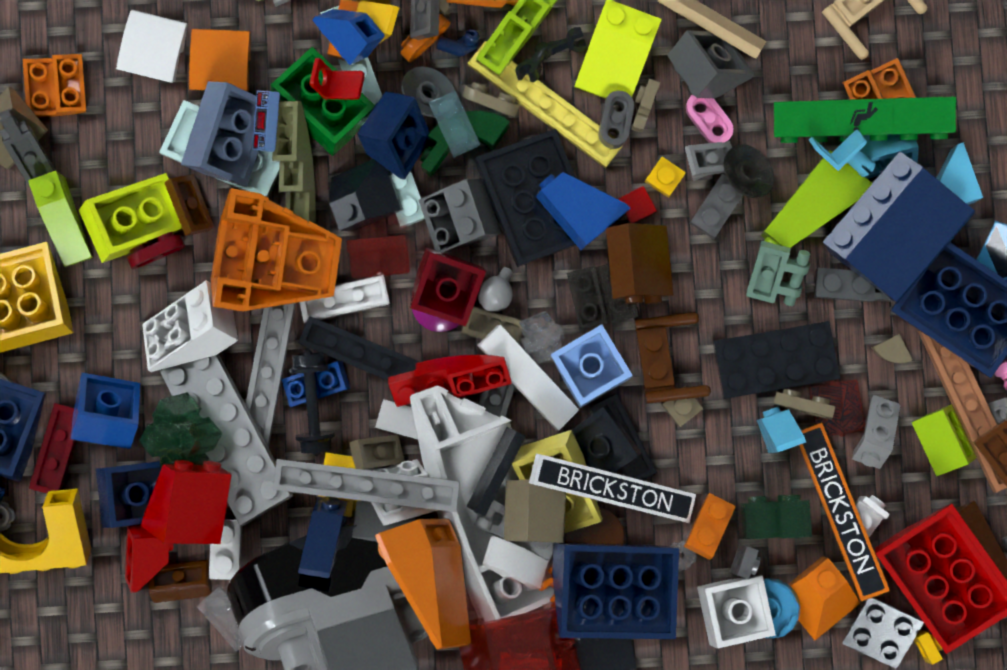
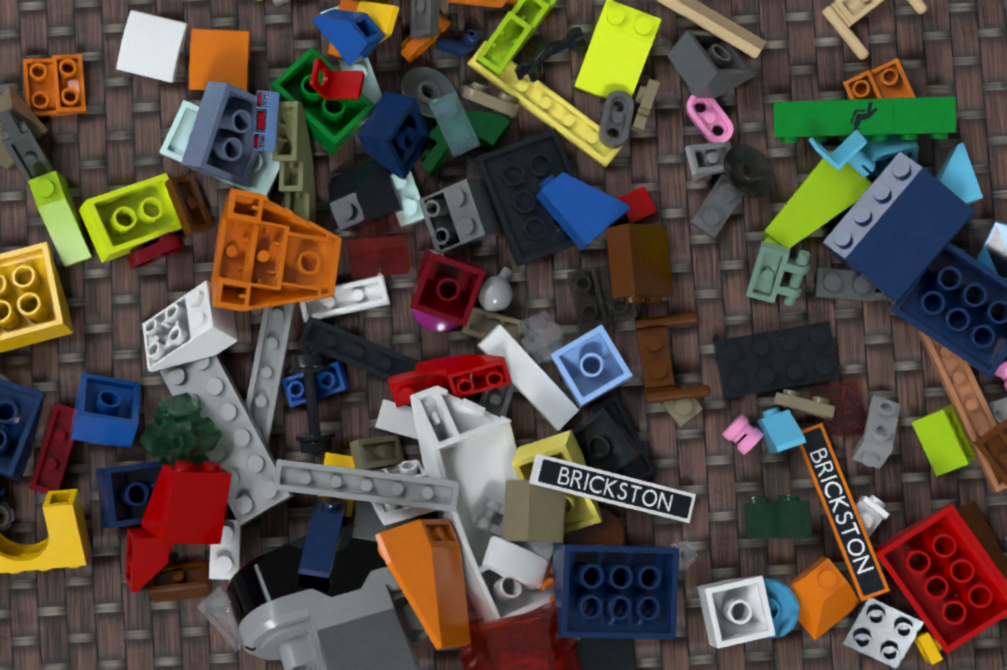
black tile [466,427,525,516] -> none
yellow plate [645,157,686,198] -> none
orange plate [683,493,736,560] -> none
flat silver plate [730,544,761,579] -> none
dark tan tile [871,334,913,364] -> none
none -> bright pink wheel [722,414,764,455]

